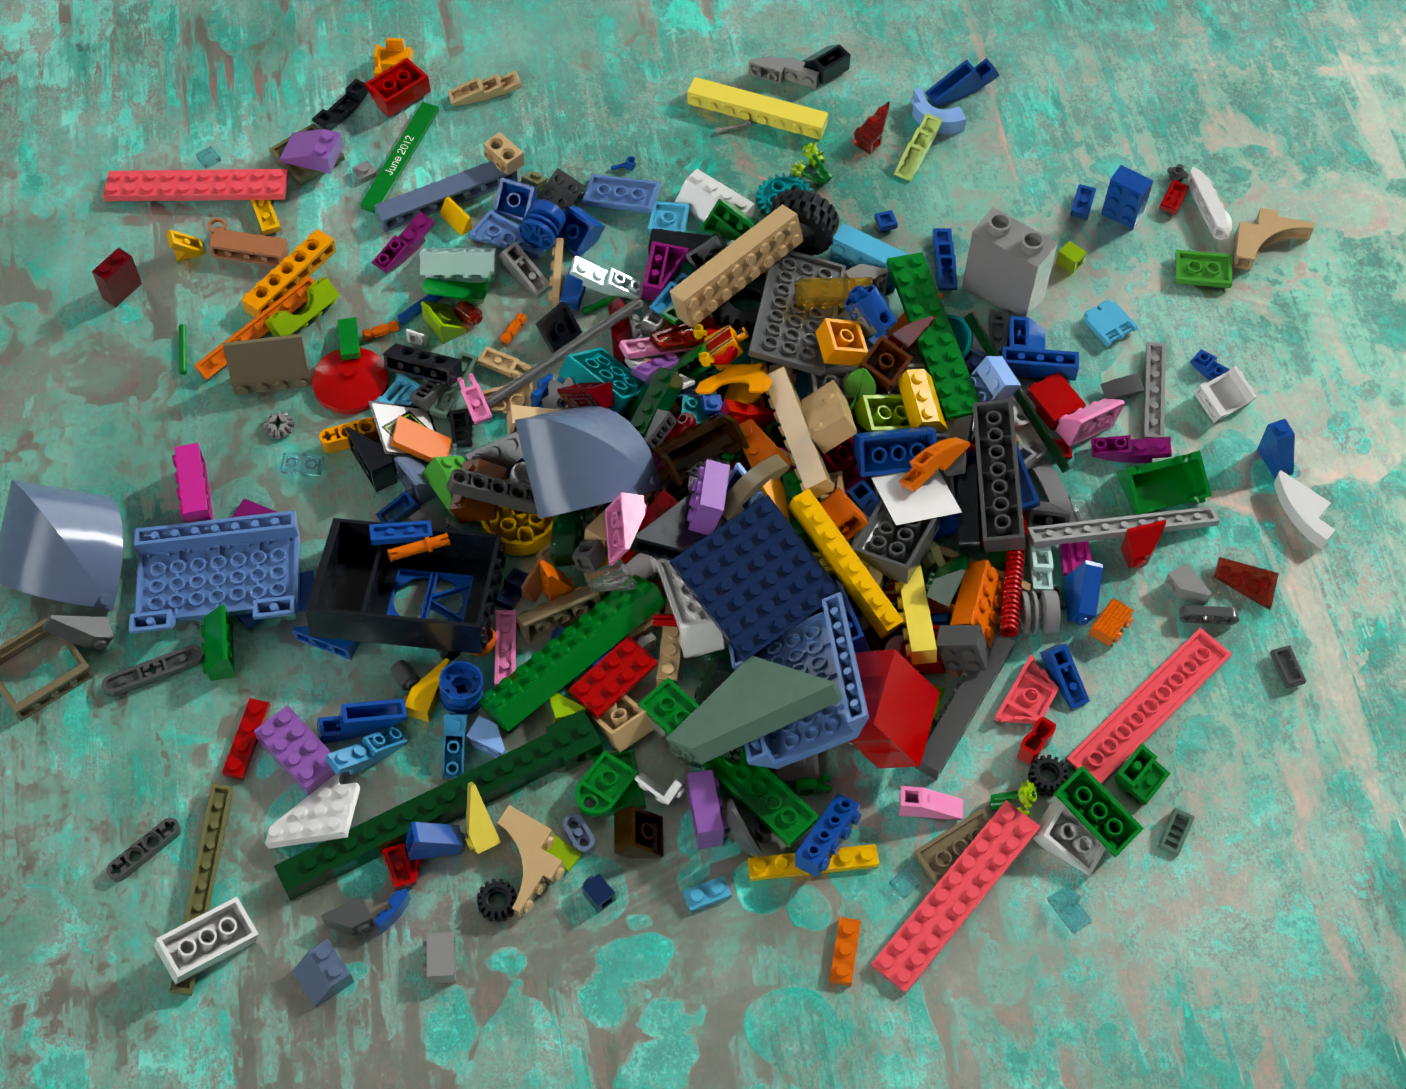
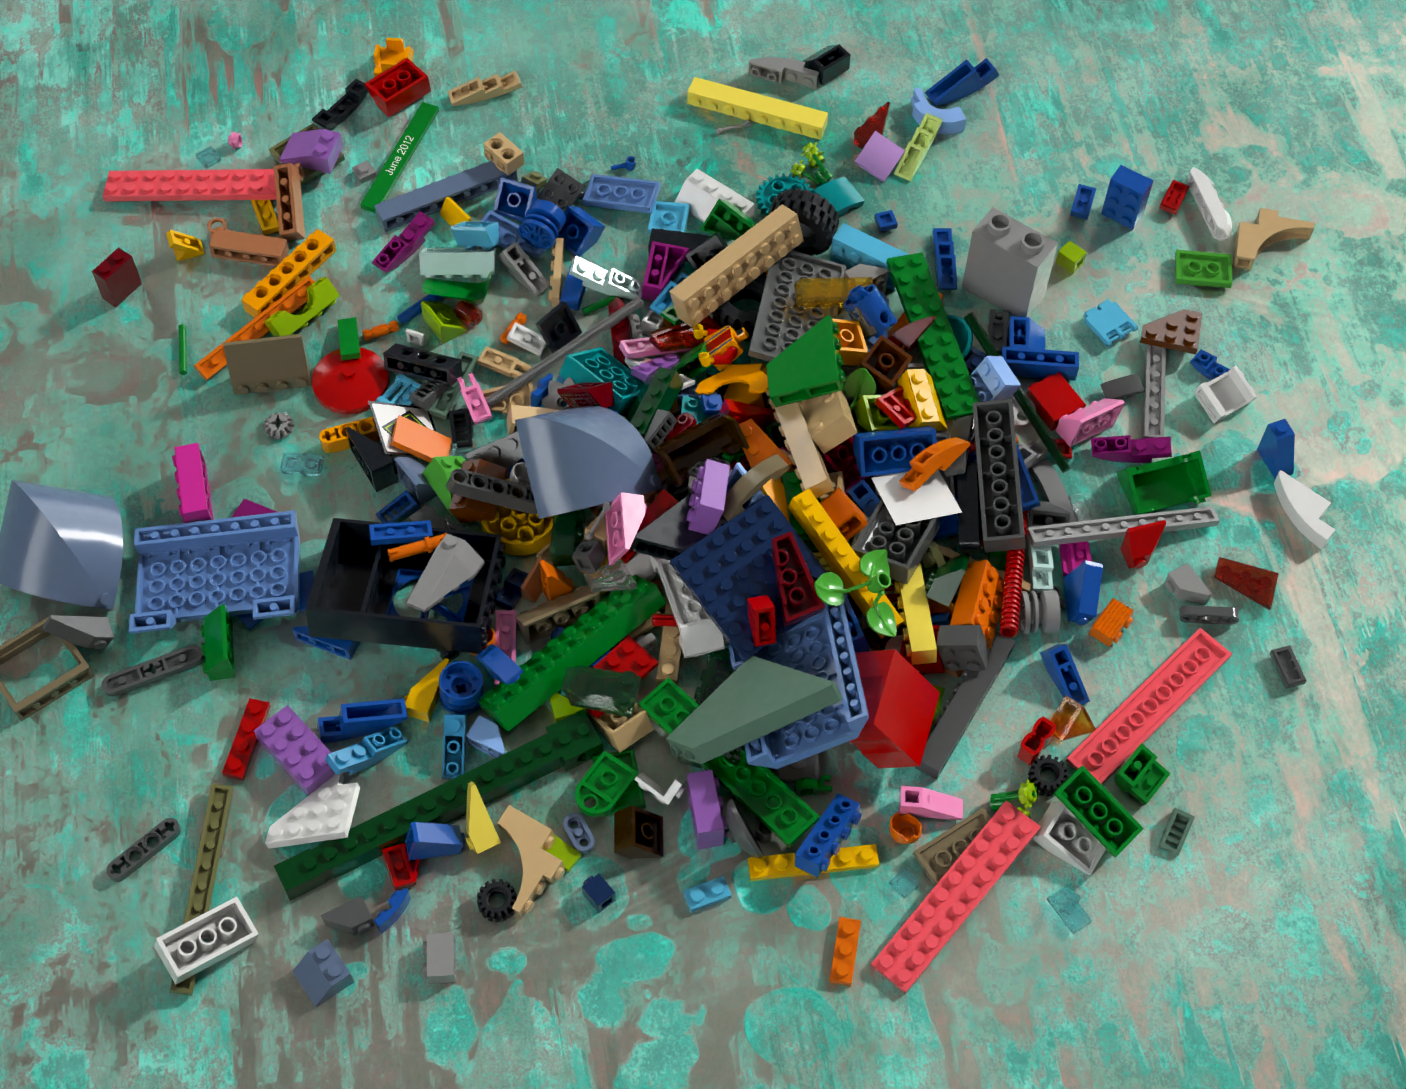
dark grey brick [391,660,420,690] -> none
coral wing [994,655,1059,724] -> none
dark grey plate [1167,164,1188,182] -> none
none -> bright pink plate [228,132,242,149]
none -> nougat hinge [273,163,306,242]
none -> light grey wedge [406,534,484,612]
none -> medium azure slope [451,221,499,250]
none -> blue slope [475,644,524,685]
none -> white plate [506,322,547,356]
none -> clear green slope [561,666,642,718]
none -> light grey hinge [585,502,611,540]
none -> red slope [747,595,776,647]
none -> green slope [766,315,846,407]
none -> dark red wedge [771,531,825,628]
none -> teal slope [813,177,865,216]
none -> bright green plant [814,549,897,637]
none -> lavender slope [854,131,905,183]
none -> red wing [875,386,917,429]
none -> orange hair [889,812,922,844]
none -> clear orange slope [1050,695,1096,741]
none -> plate [1140,309,1202,354]

